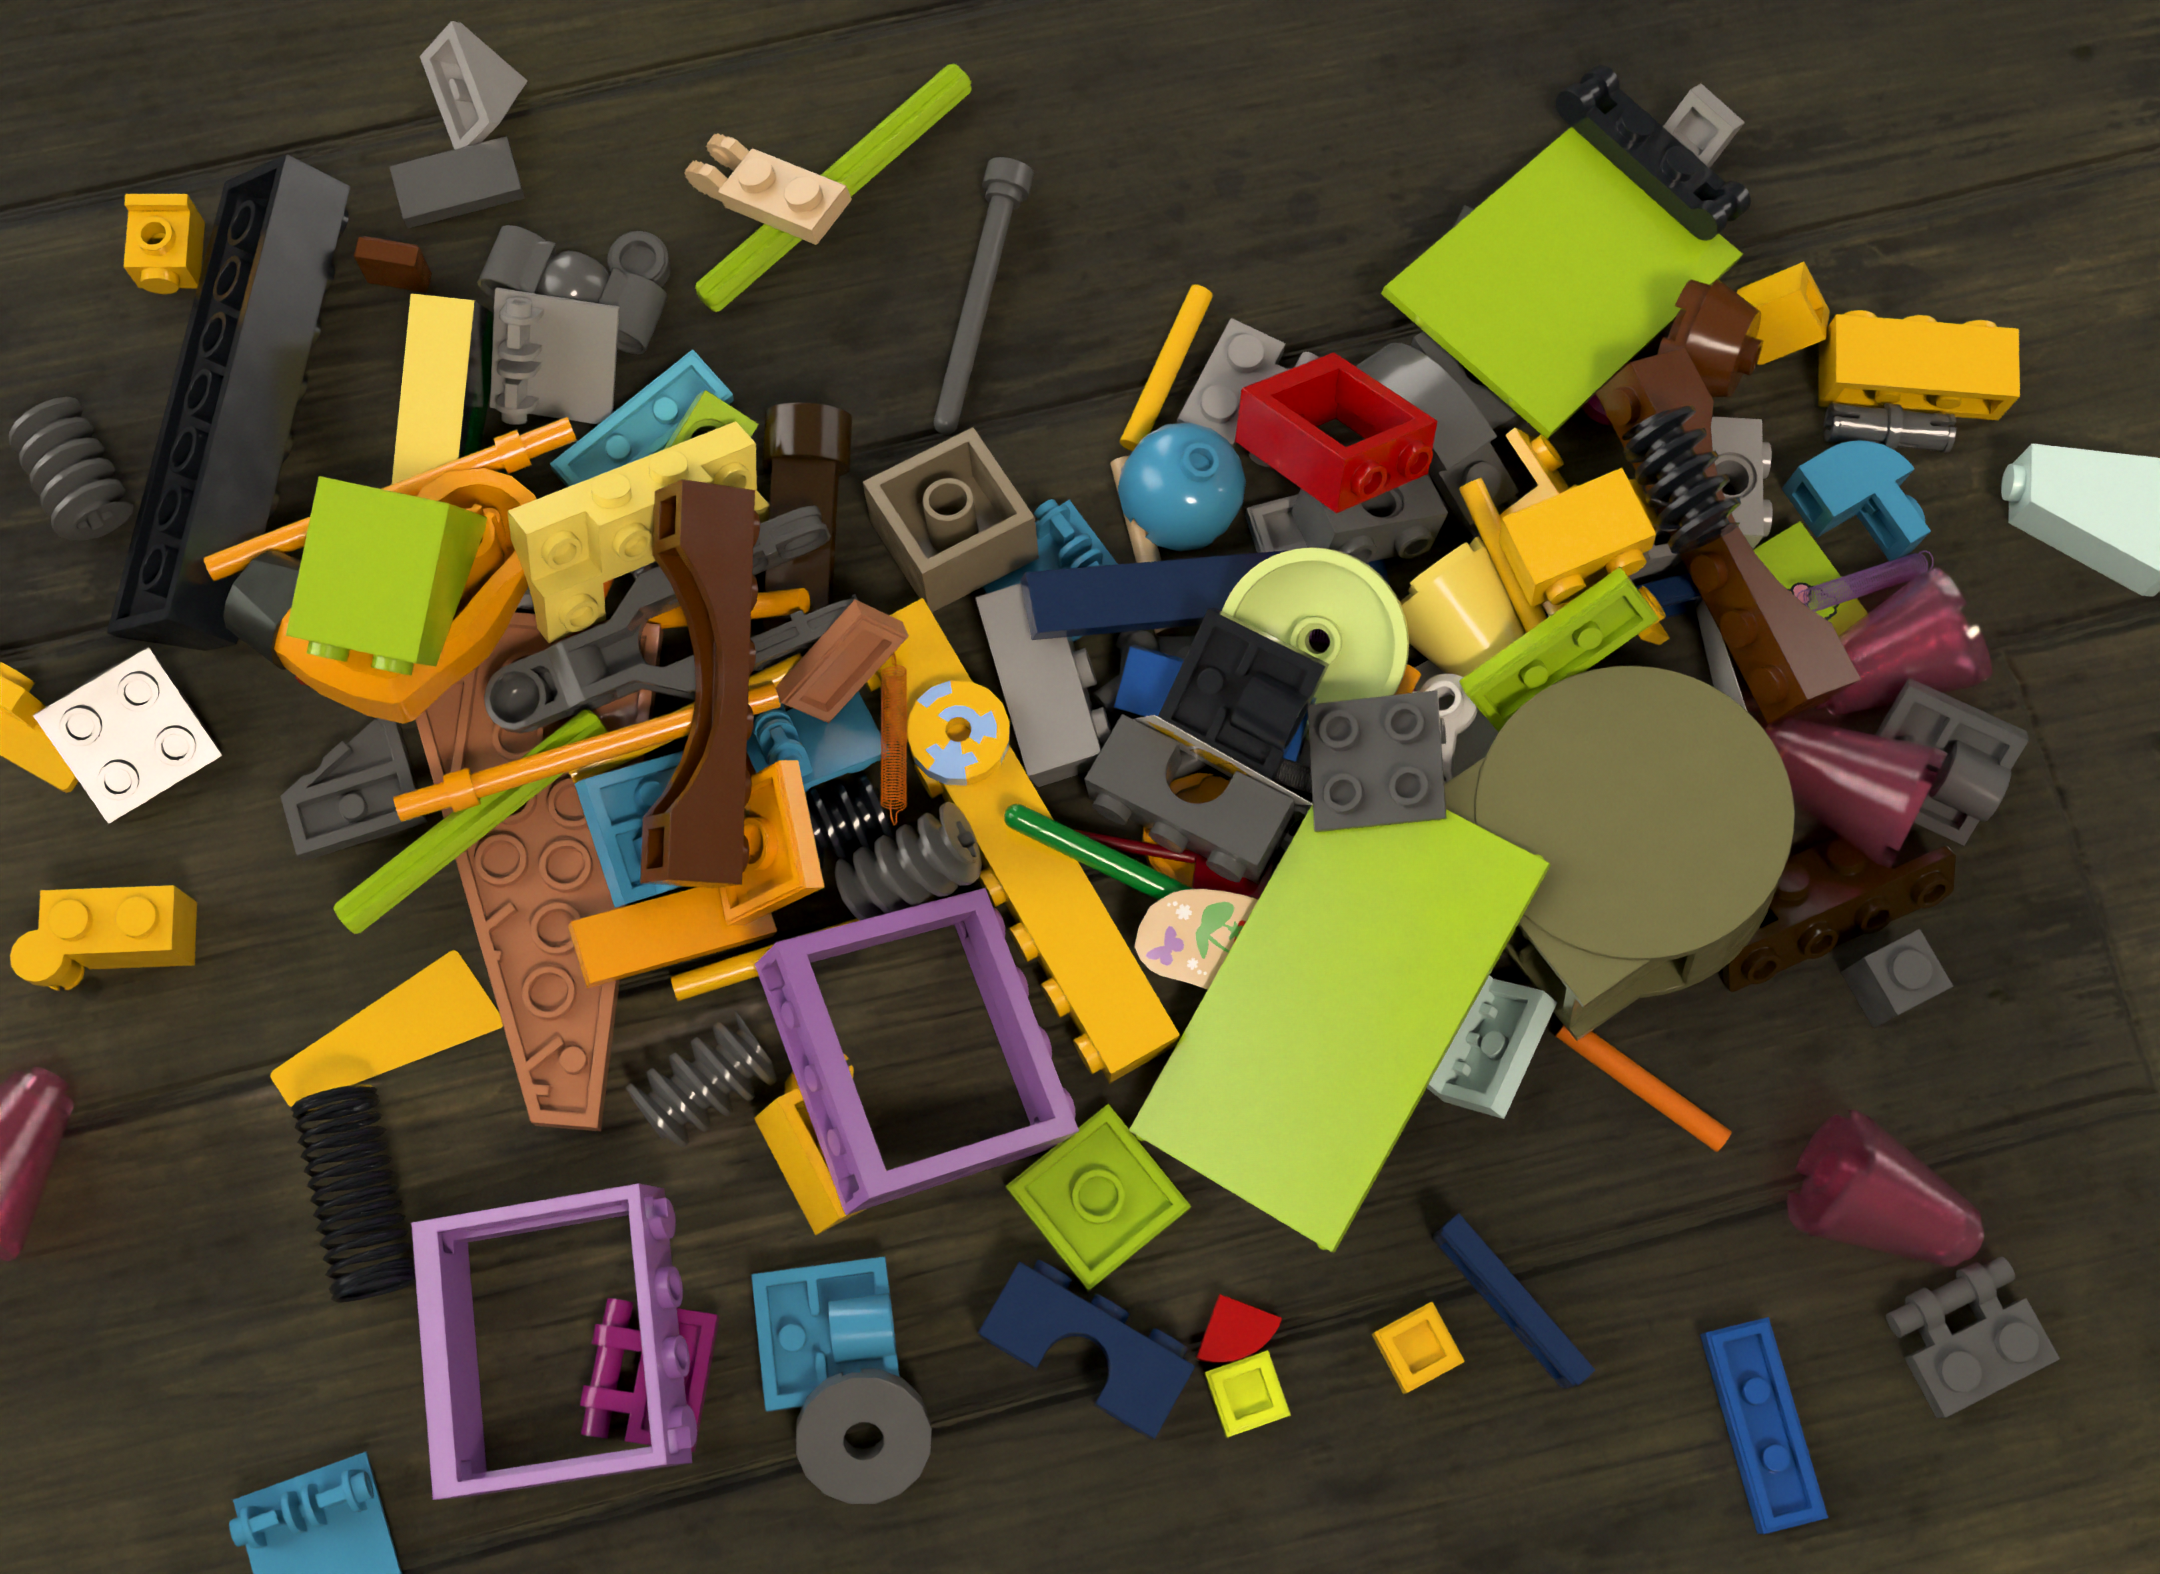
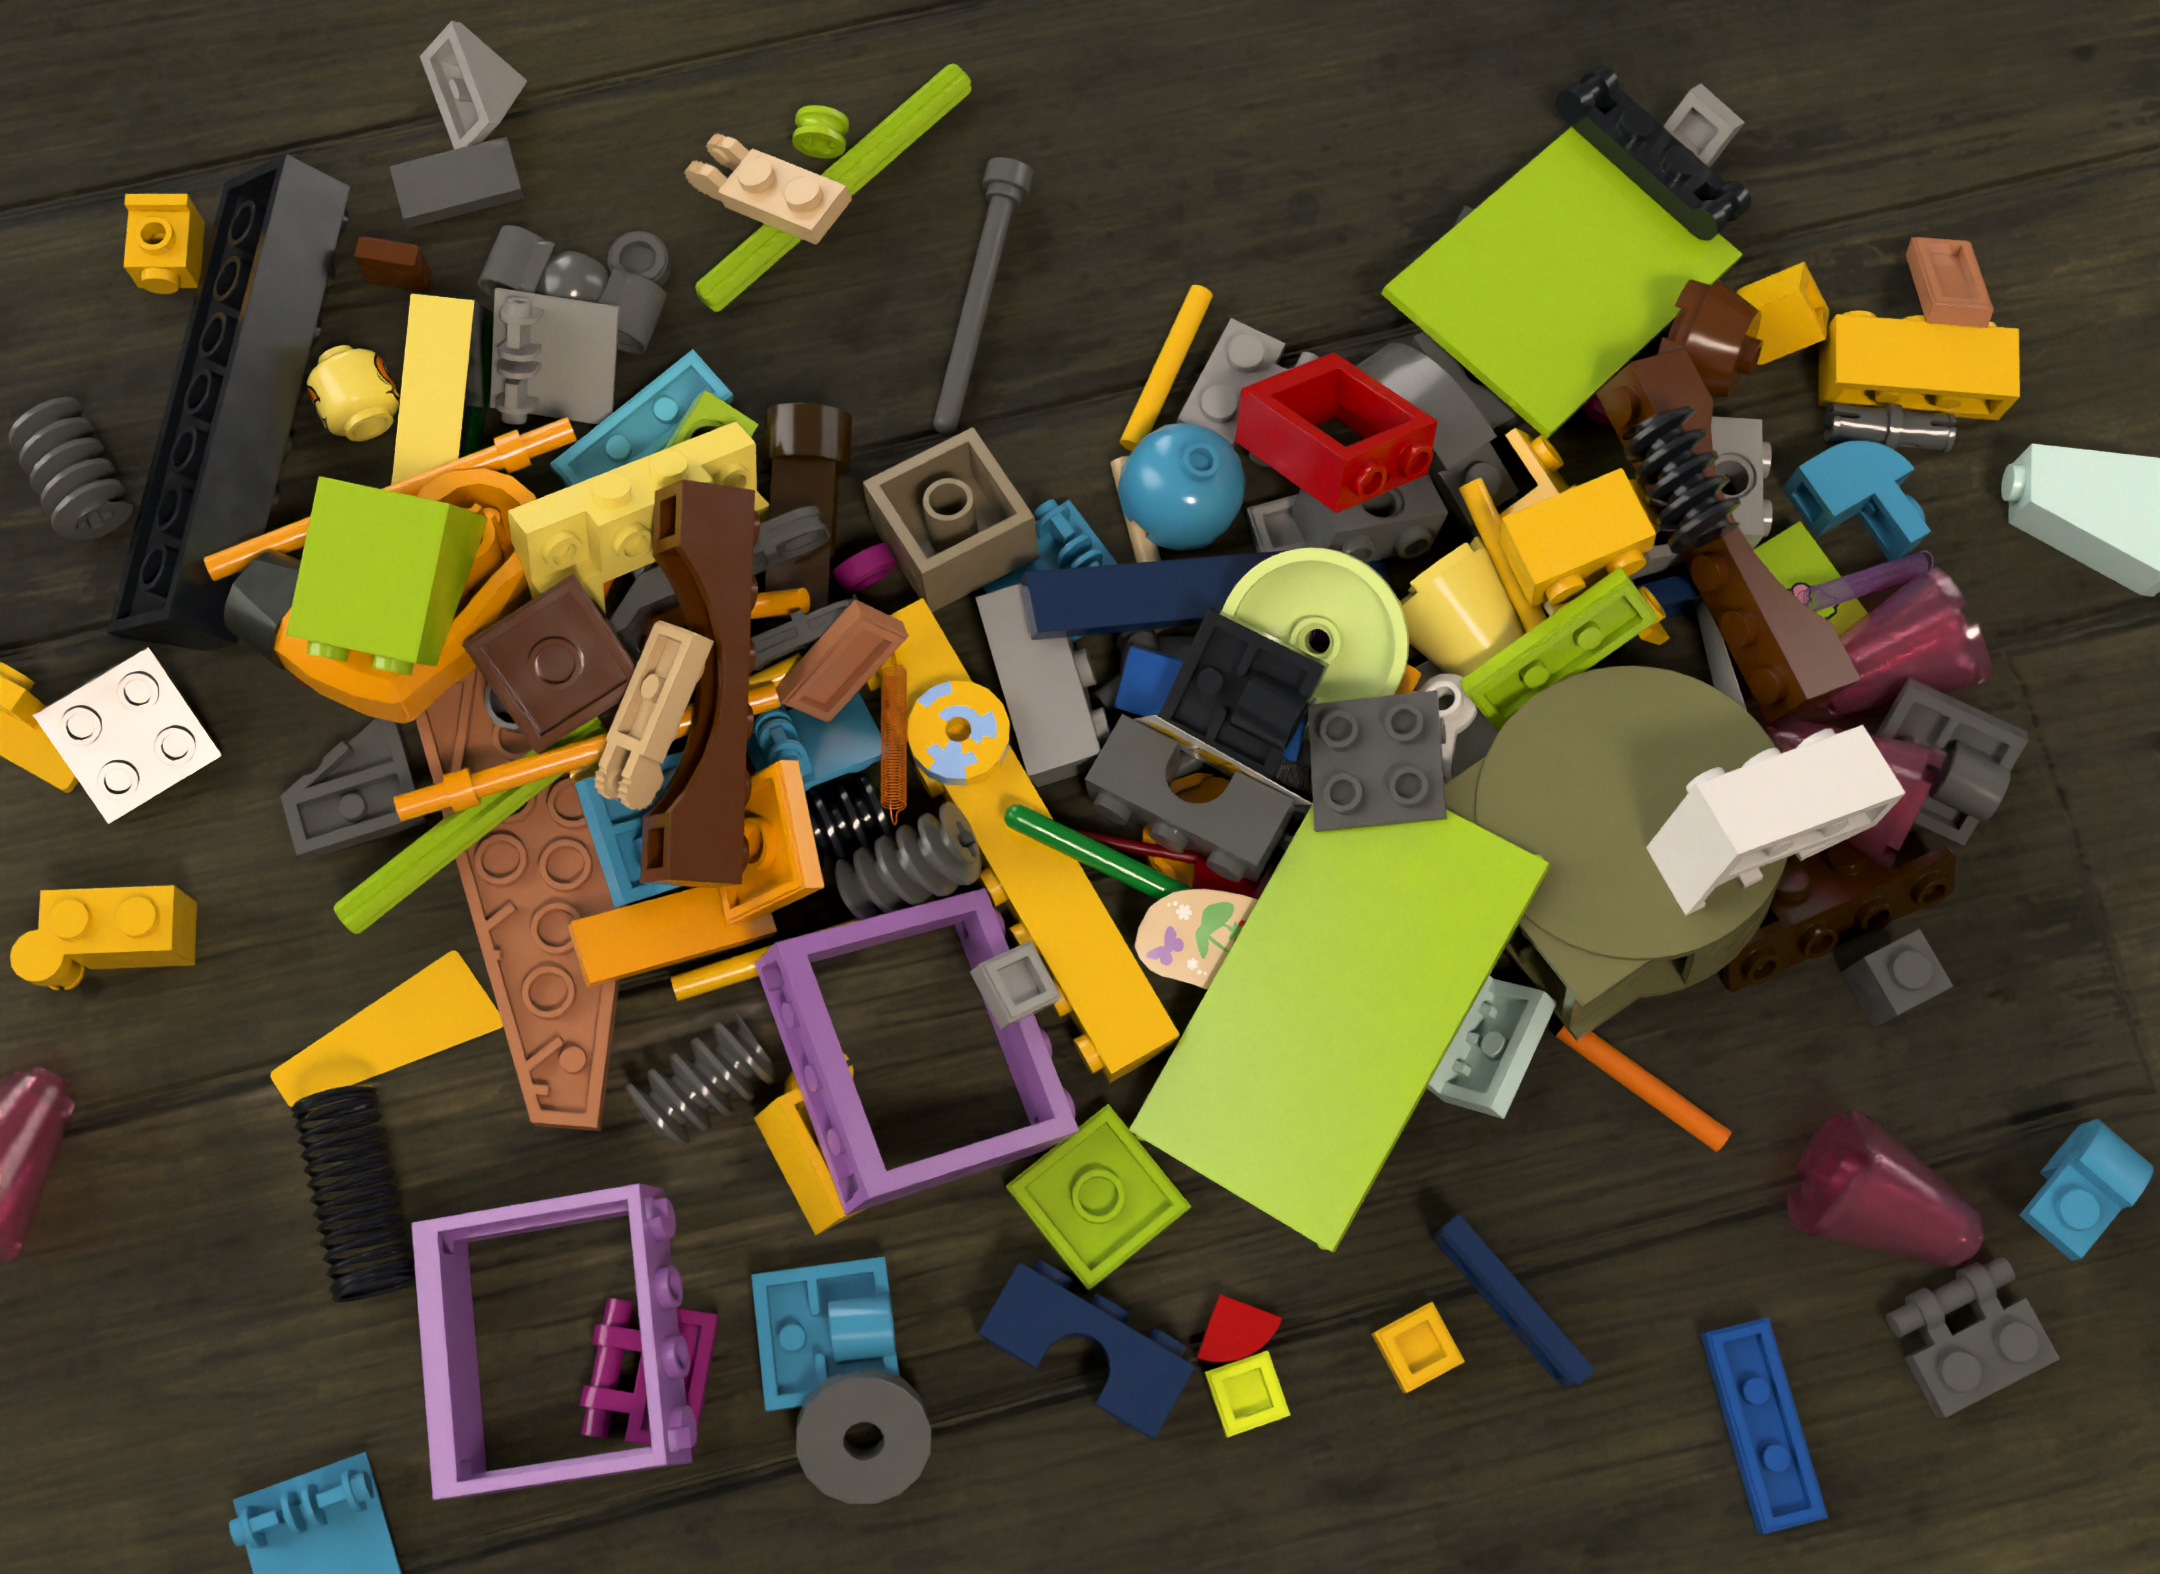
none -> light yellow head [307,345,400,442]
none -> reddish brown tile [462,571,637,754]
none -> tan hinge [593,620,714,811]
none -> lime bush [792,105,849,159]
none -> magenta tile [832,543,898,594]
none -> light grey tile [970,941,1062,1030]
none -> white wedge [1646,725,1906,916]
none -> nougat tile [1906,237,1994,328]
none -> dark azure brick [2019,1119,2154,1261]

